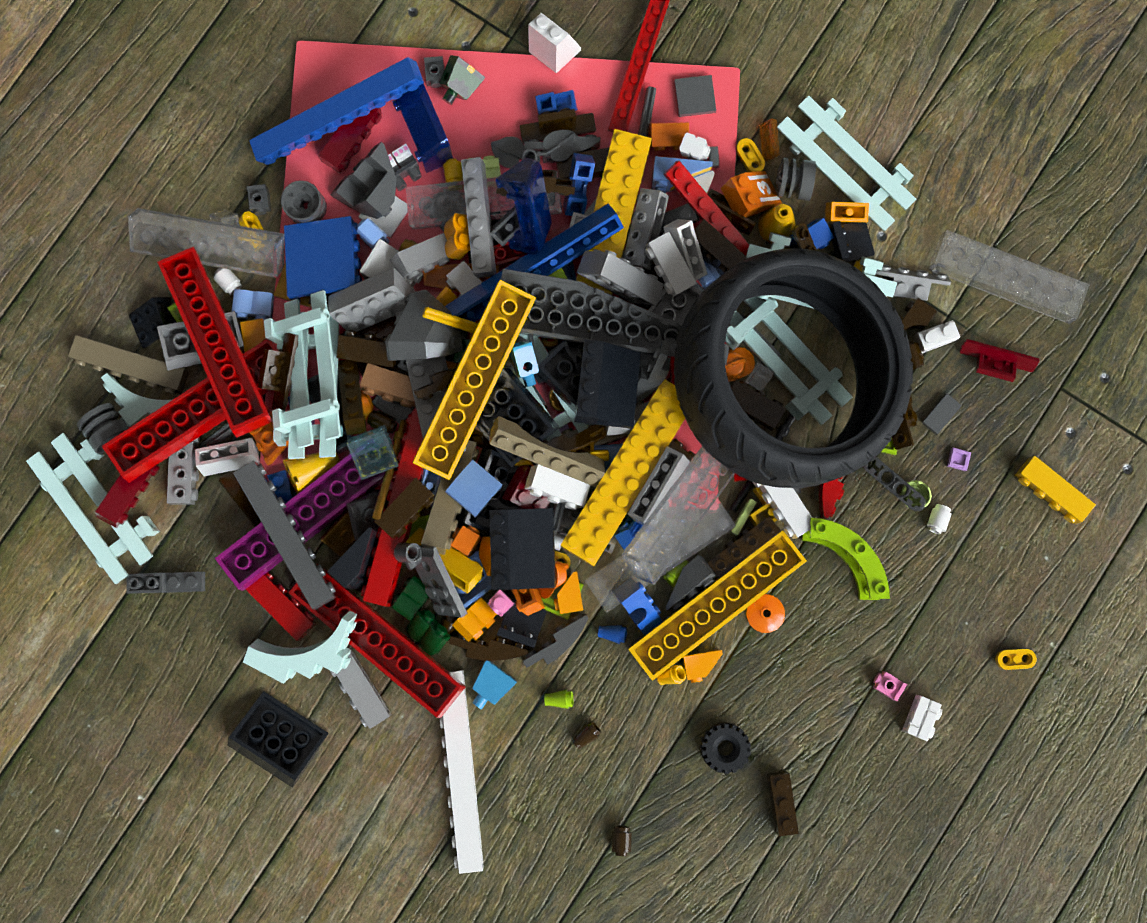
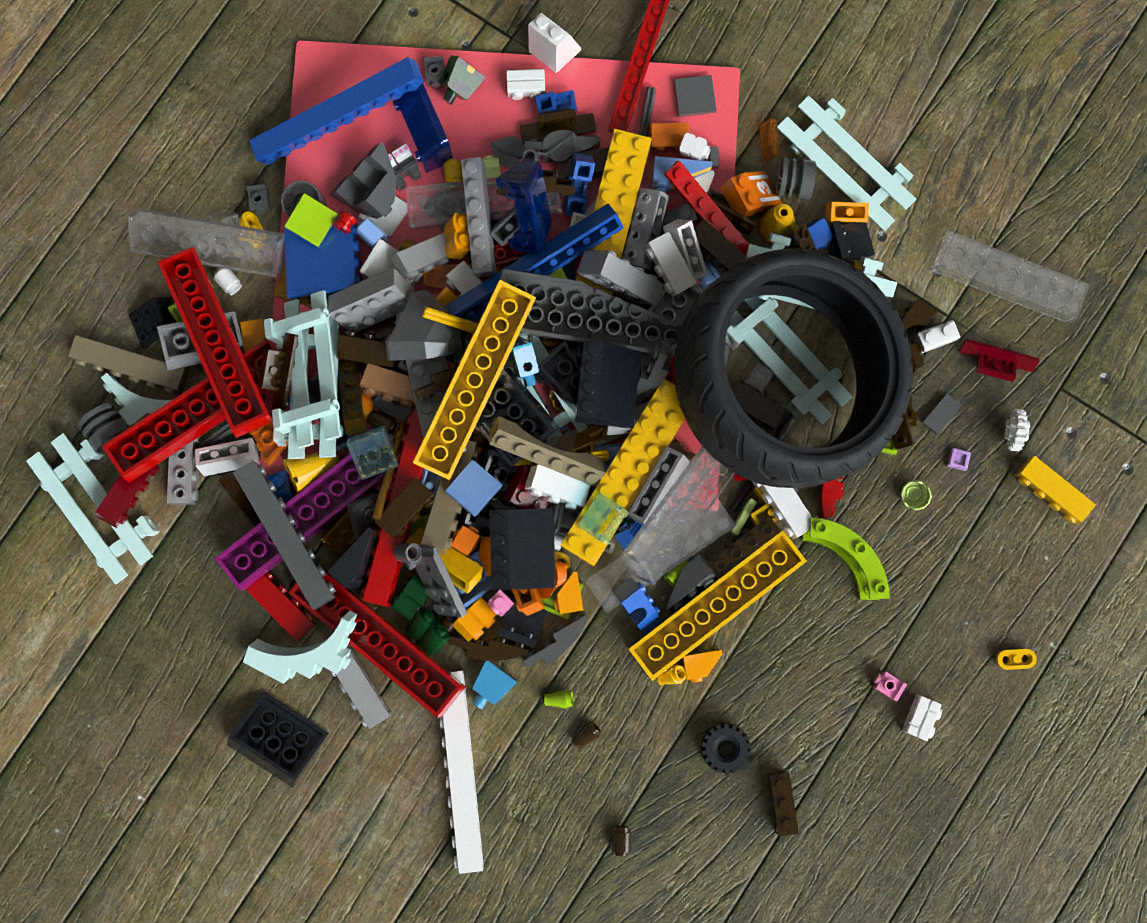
dark grey slope [127,572,205,594] -> none
light blue brick [232,289,274,320] -> none
dark red brick [318,108,382,173] -> none
blue cone [598,625,627,644] -> none
orange piece [725,347,755,382] -> none
yellow plate [736,138,765,172] -> none
orange dish [746,594,785,633] -> none
dark grey beam [863,457,926,511] -> none
light grey bracket [876,264,951,301] -> none
white brick [927,504,951,534] -> none
none -> lime tile [284,193,338,247]
none -> red wheel [332,210,357,234]
none -> white brick [507,69,545,100]
none -> clear light blue plate [577,493,629,546]
none -> white gear [1004,409,1030,451]

